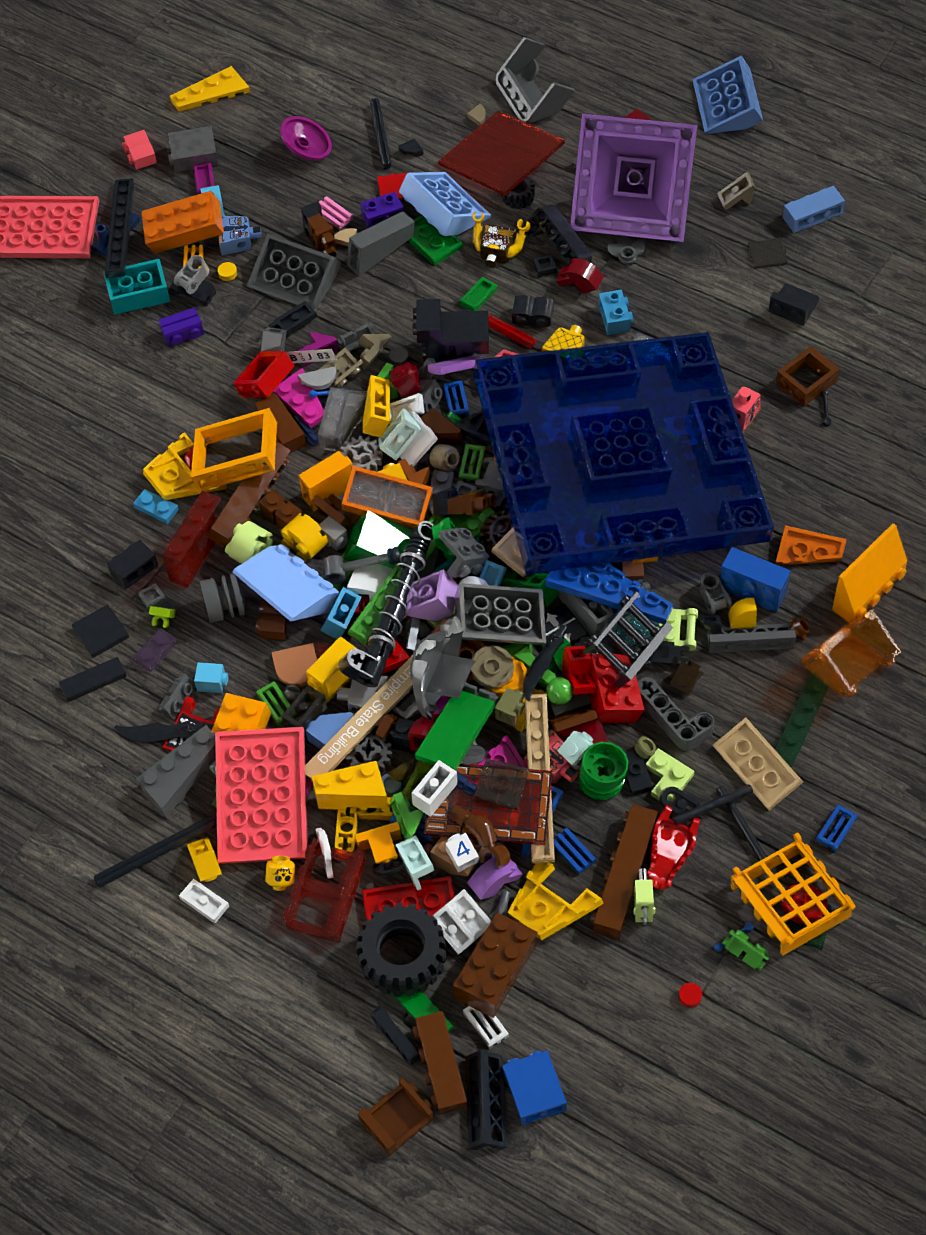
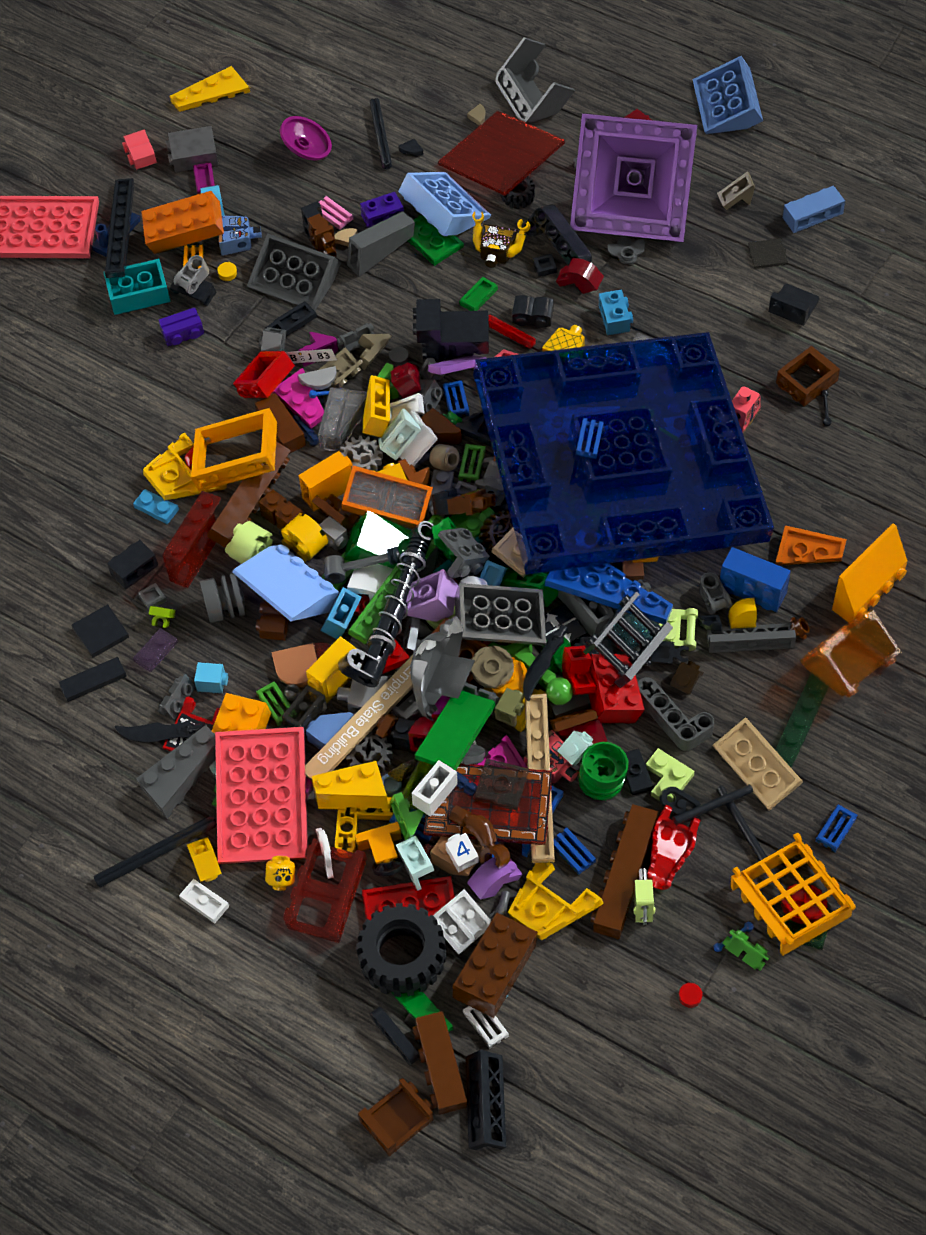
red piece [377,173,407,201] -> none
blue panel [503,1050,567,1126] -> none
olive tile [634,736,656,759] -> none
none -> blue tile [576,418,604,459]

